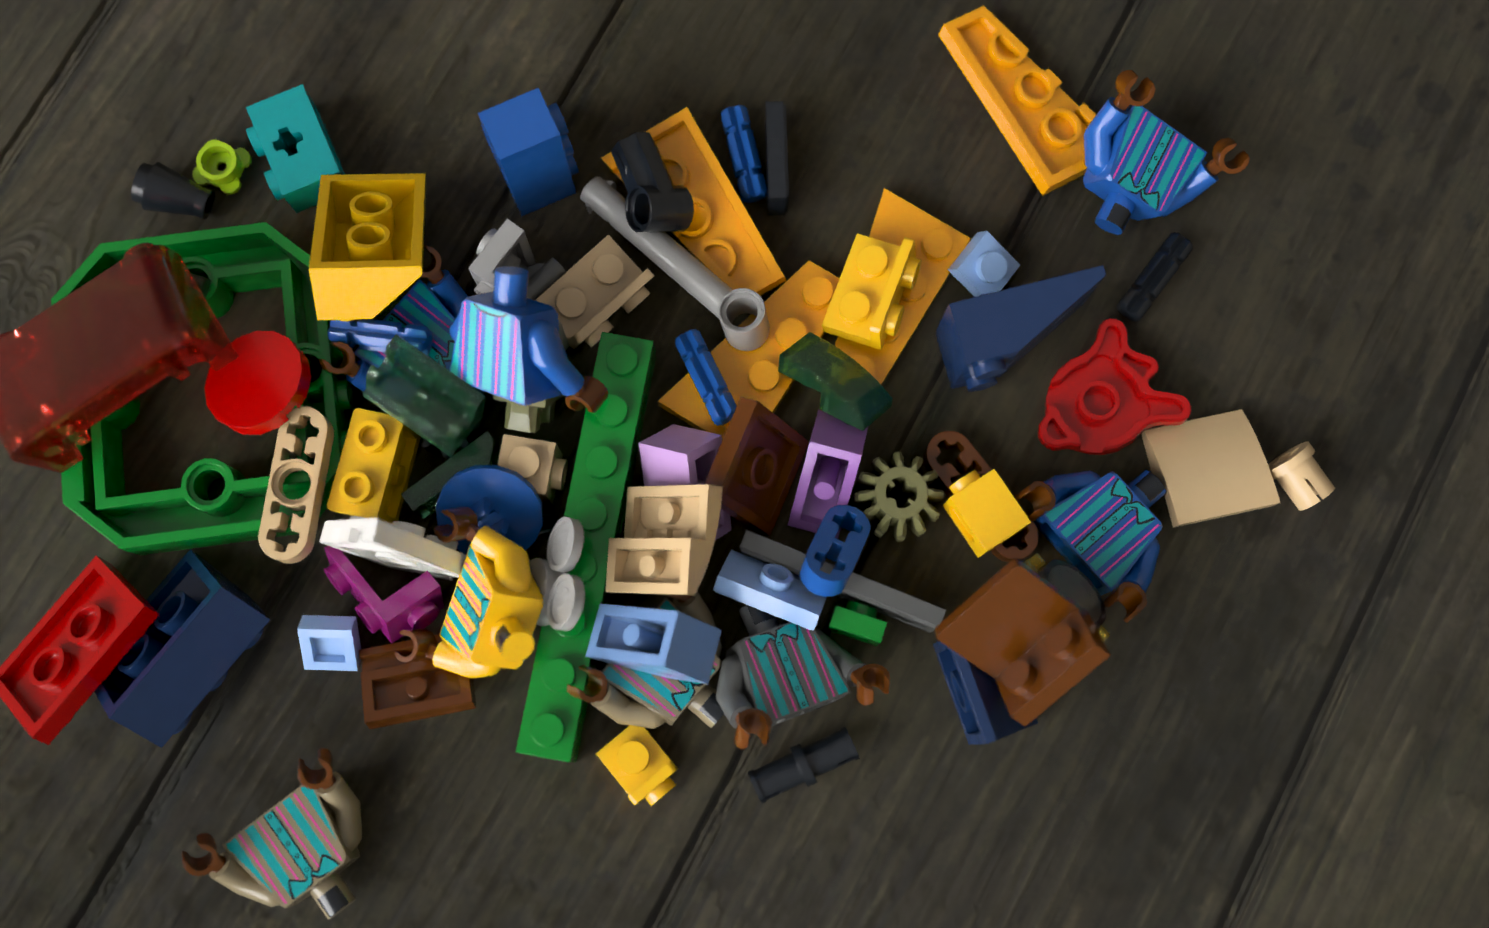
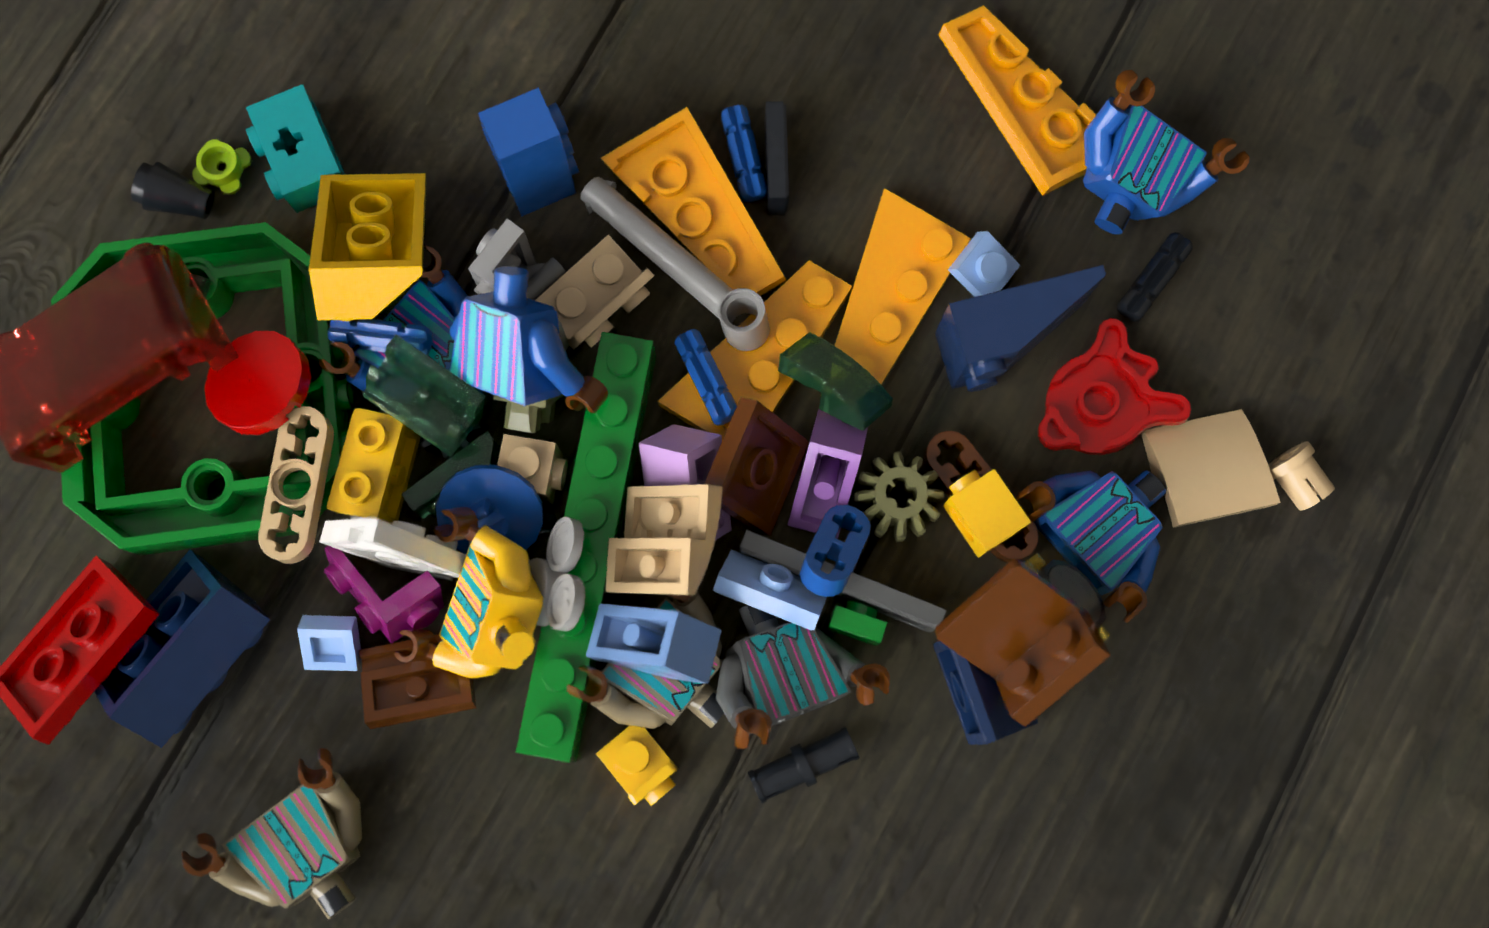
black piece [611,132,694,233] -> none
yellow bracket [822,233,922,350] -> none

